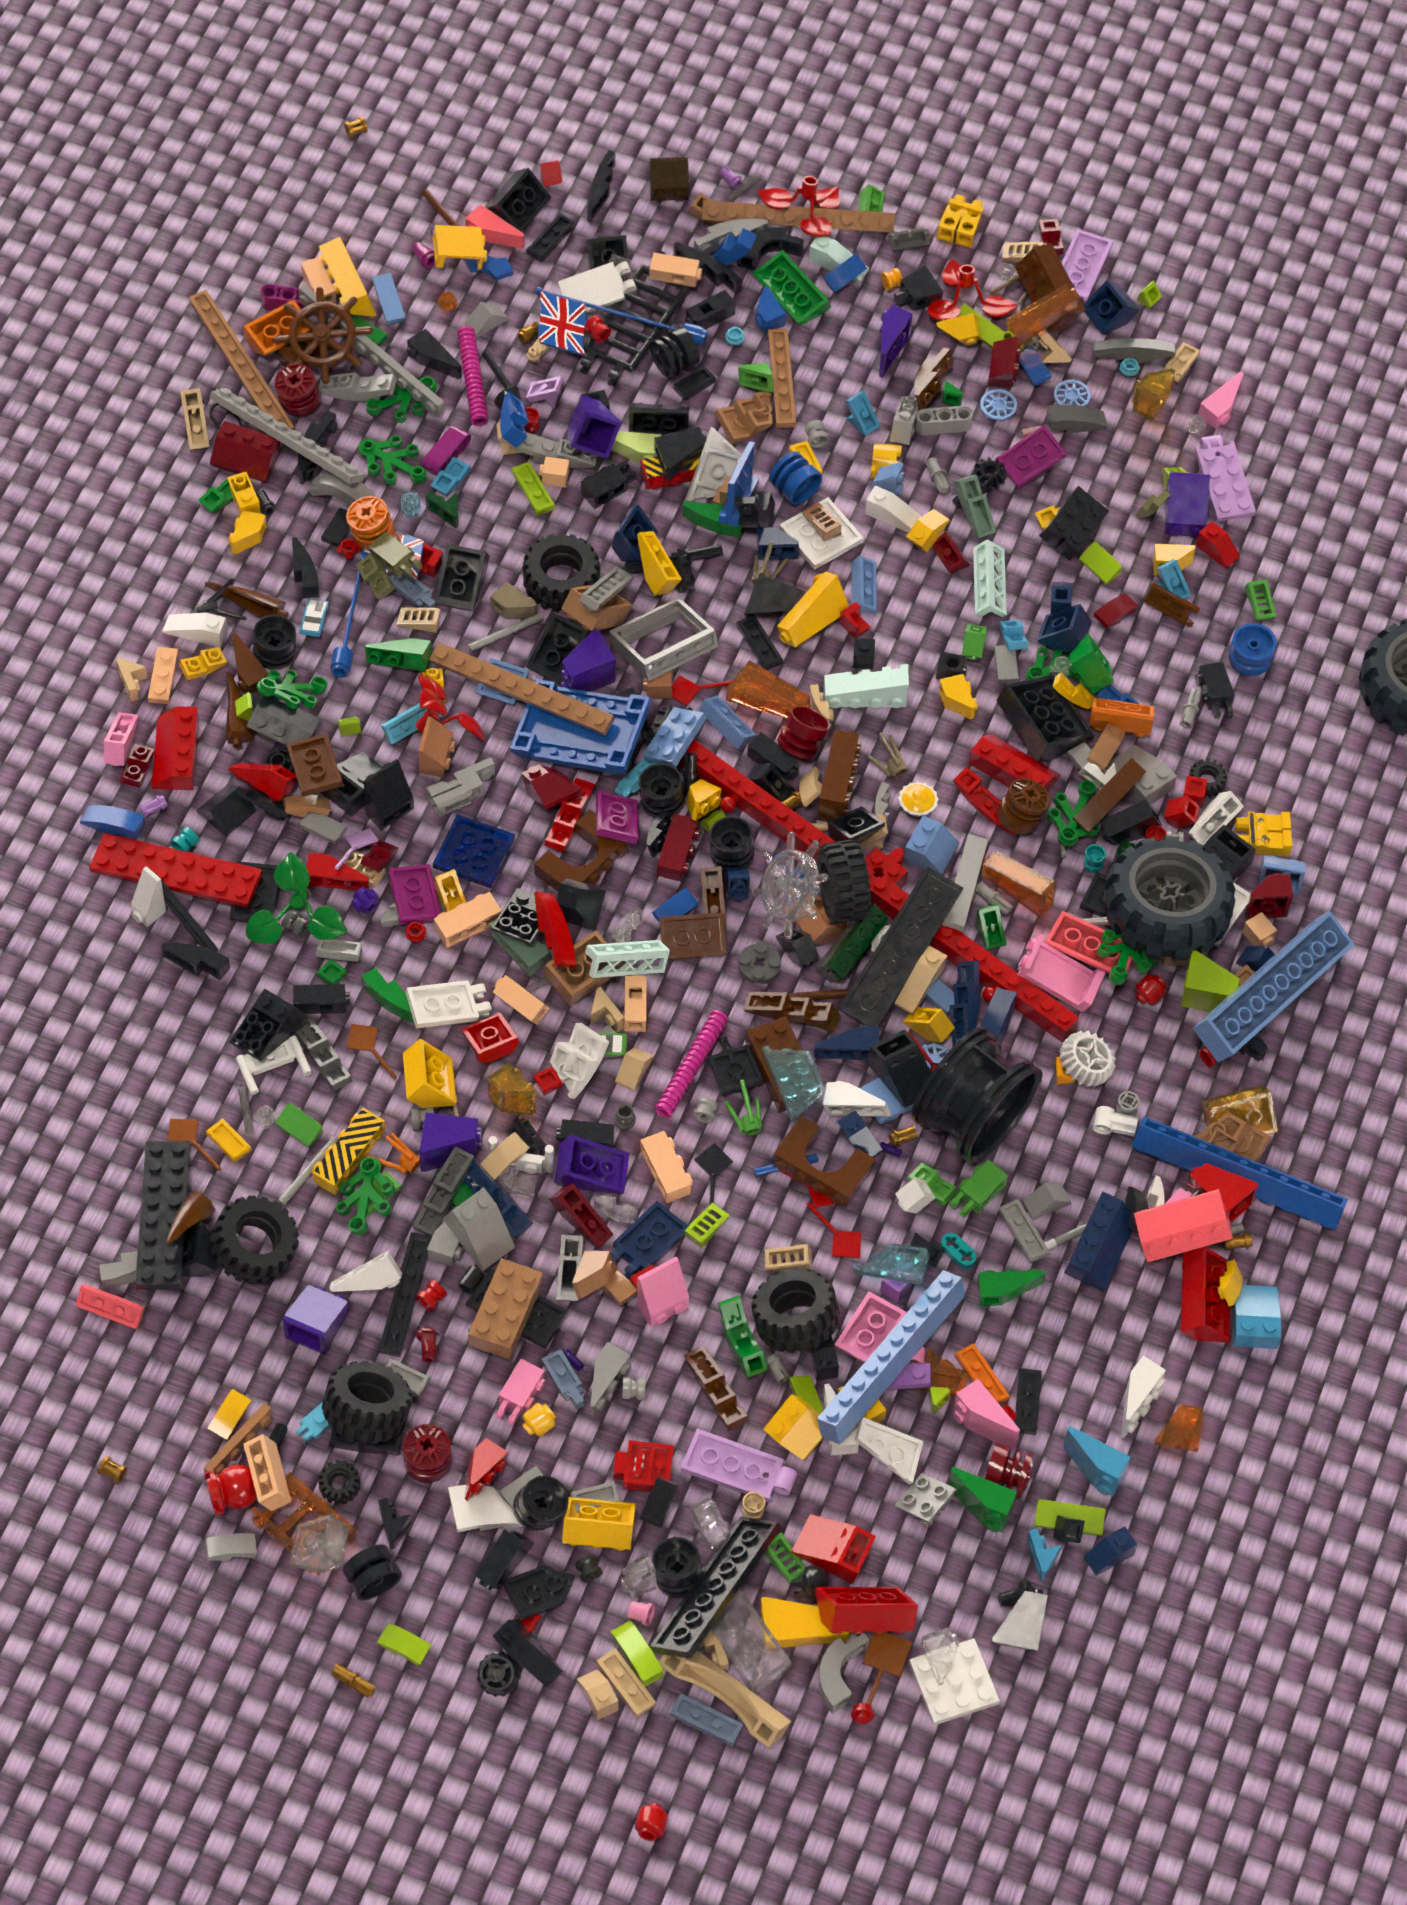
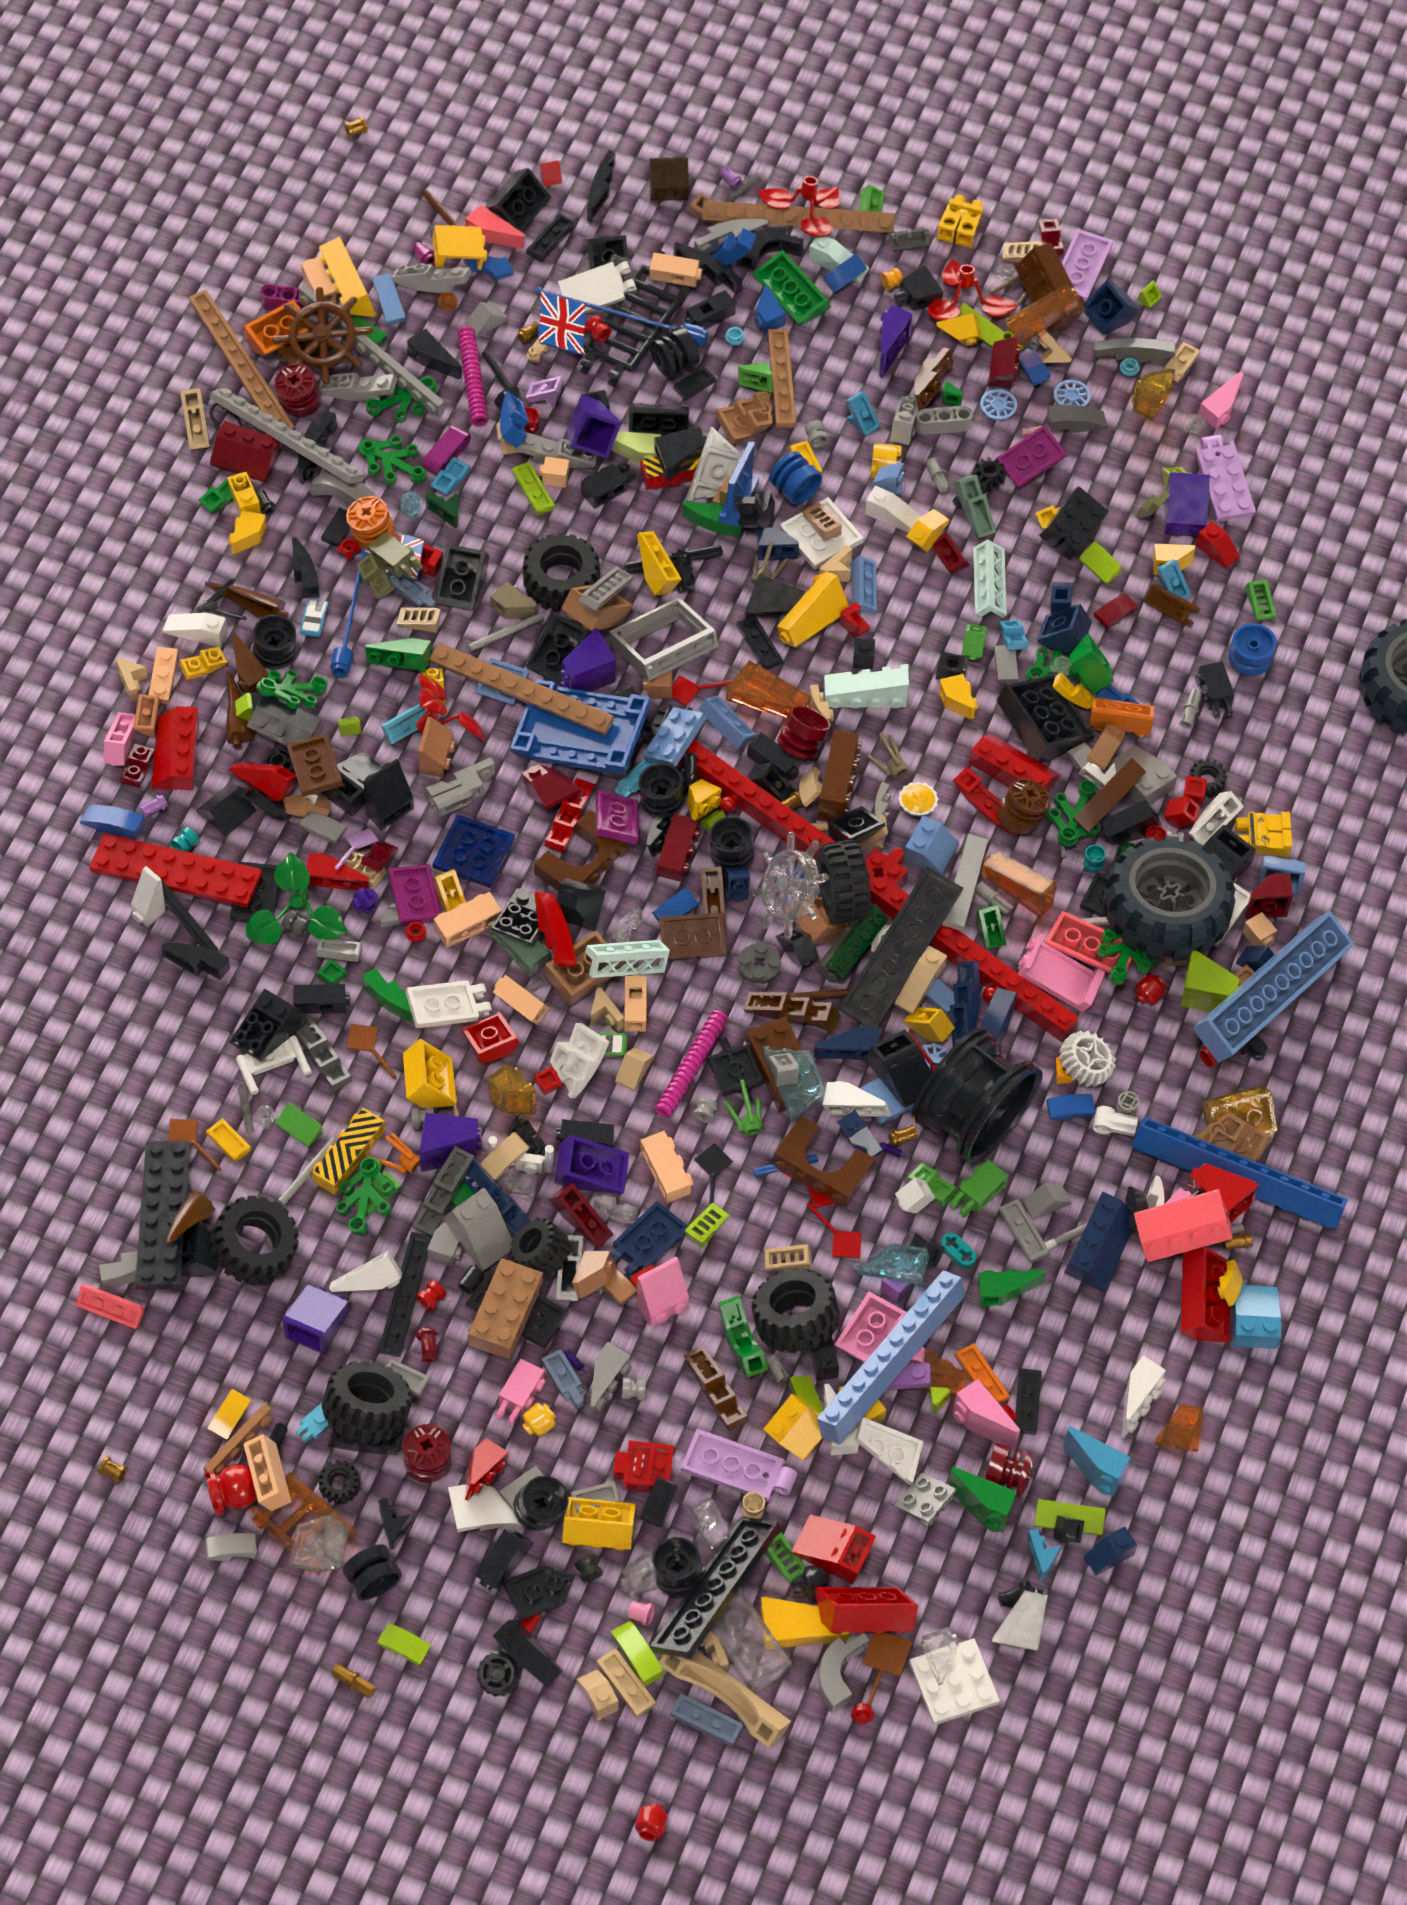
dark blue slope [612,503,658,561] -> none
dark grey piece [614,1104,636,1130] -> none
none -> nougat slope [133,694,160,738]
none -> light grey slope [391,264,472,293]
none -> black tyre [509,1218,570,1278]
none -> light grey slope [769,1052,799,1087]
none -> tan slope [819,545,852,582]
none -> blue slope [1046,1094,1096,1120]

